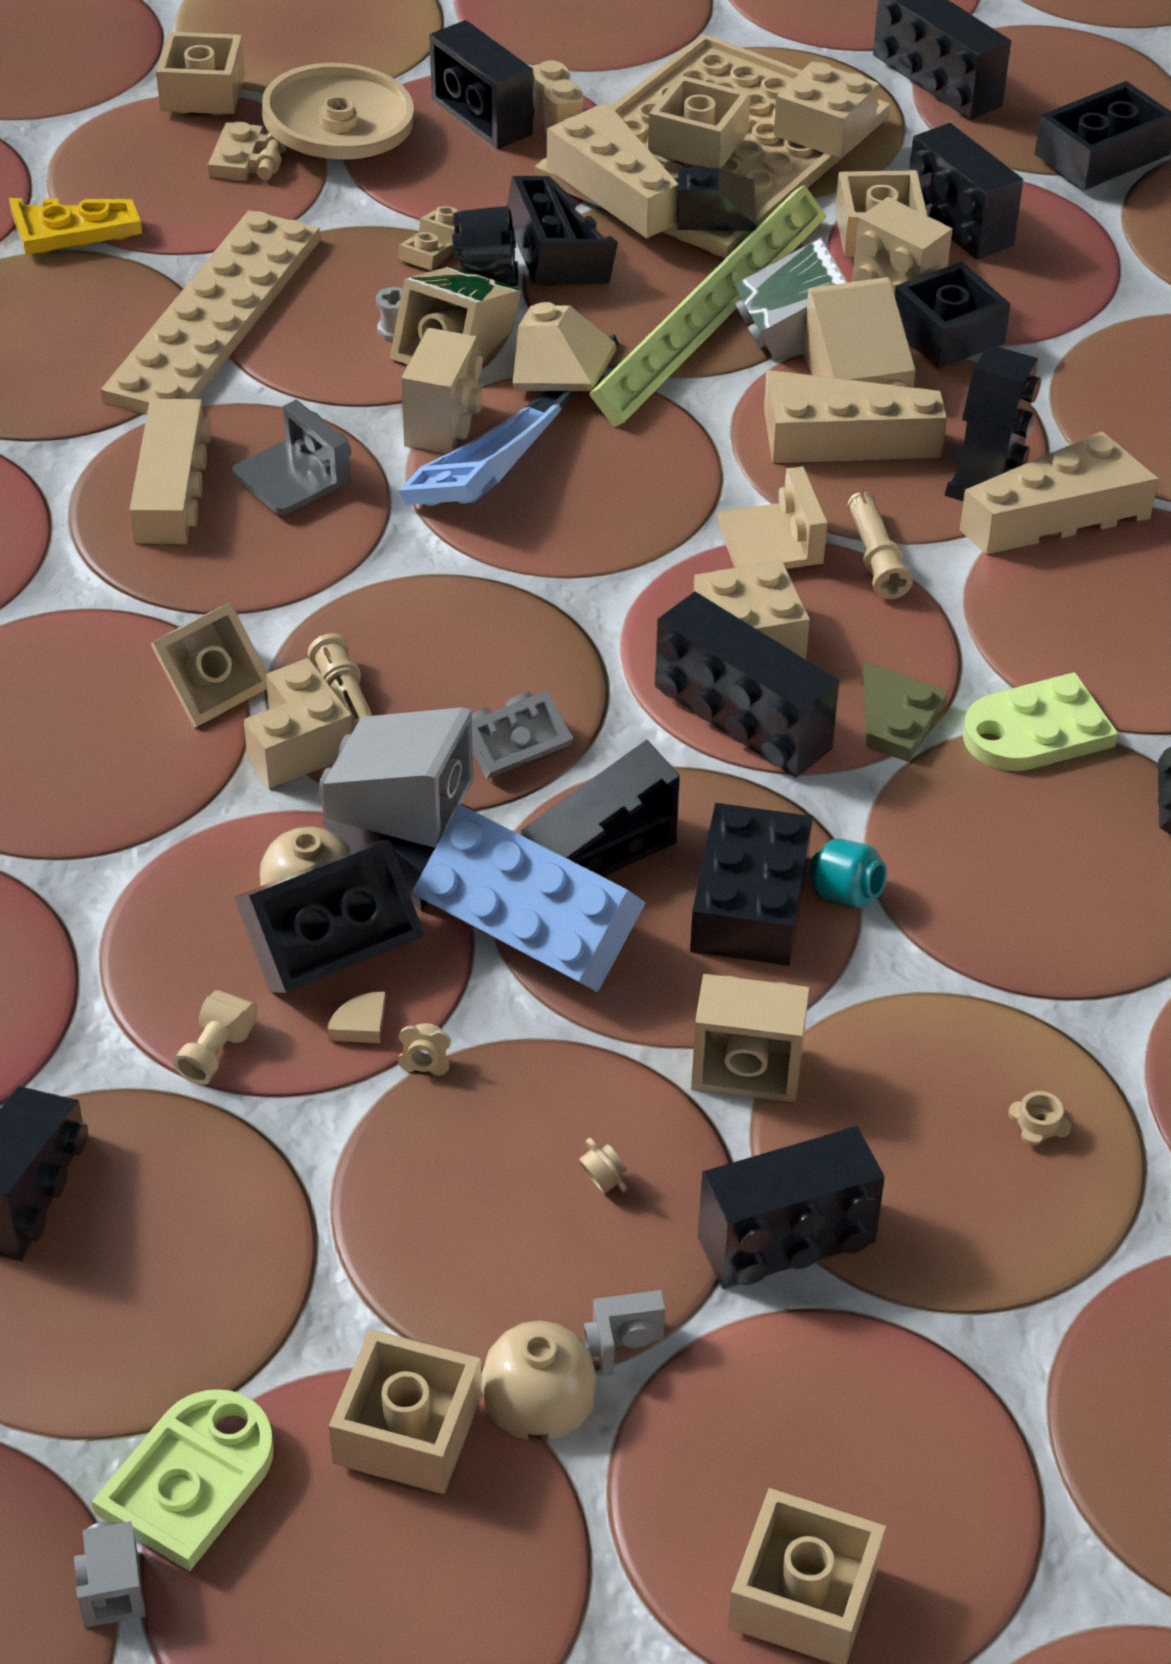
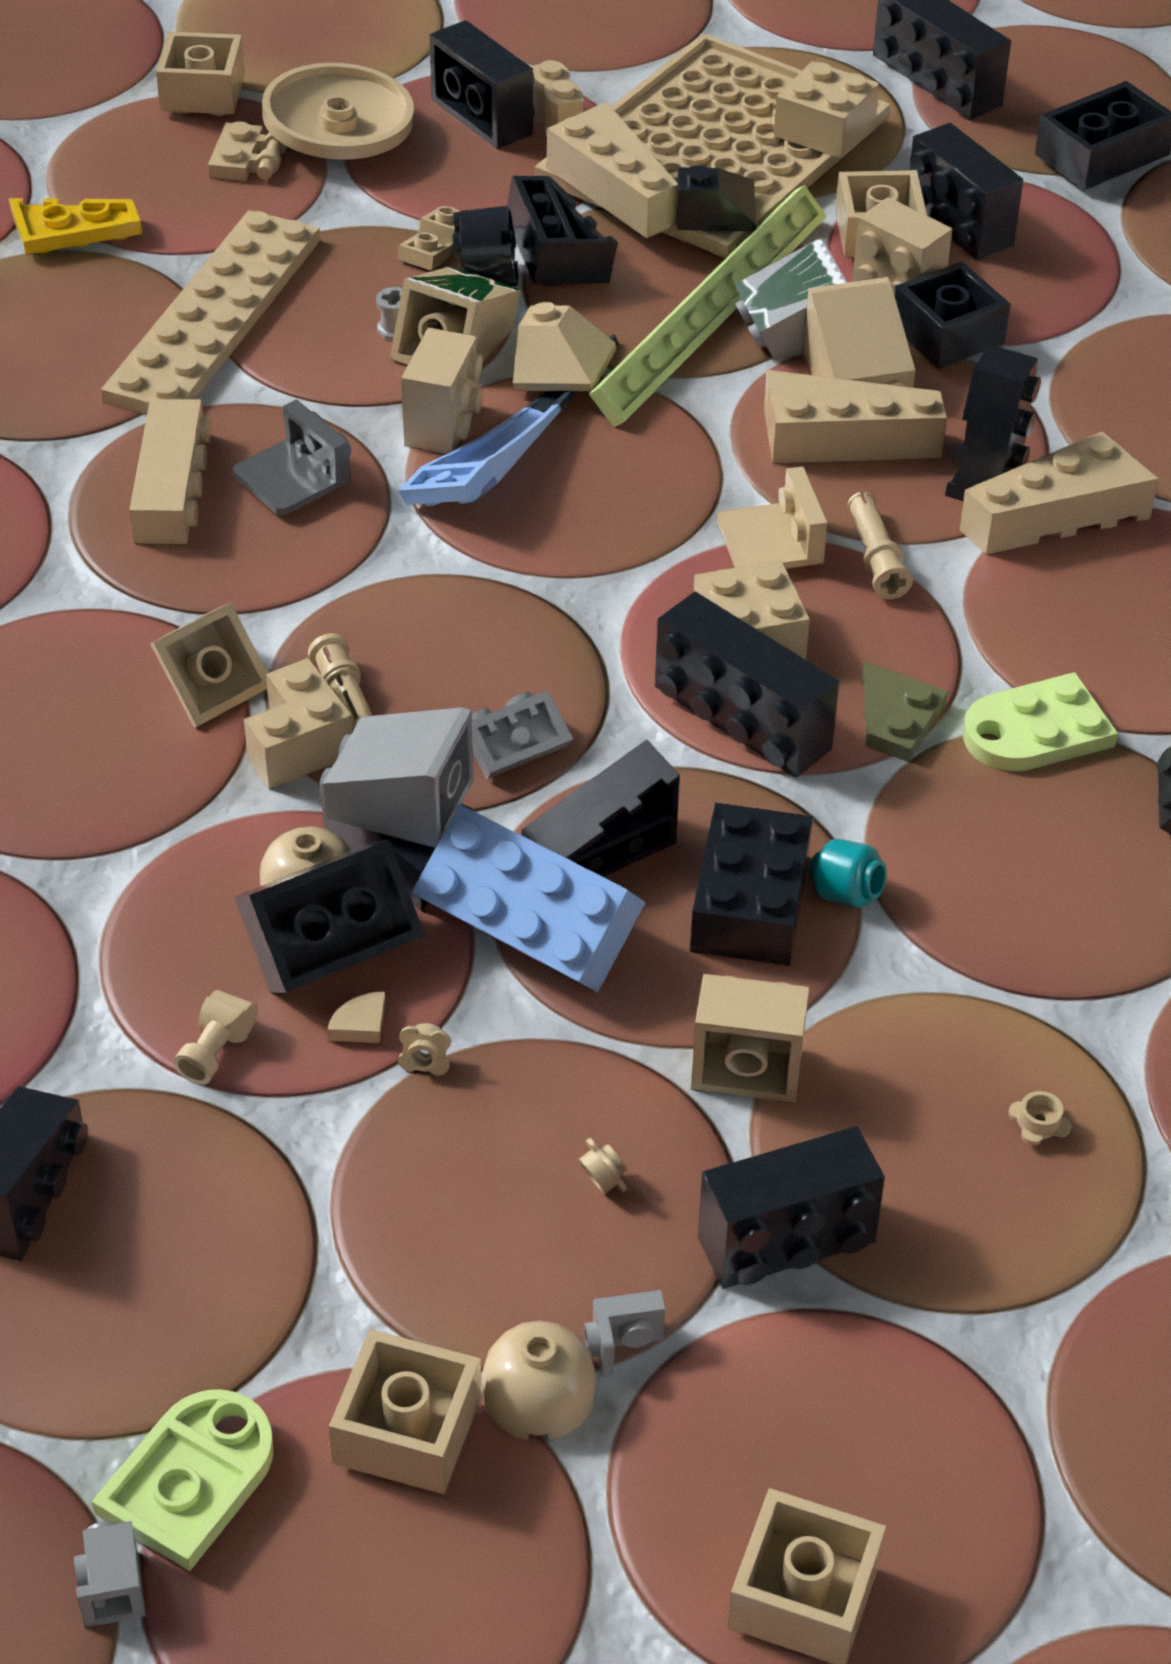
tan brick [648,75,750,169] -> none

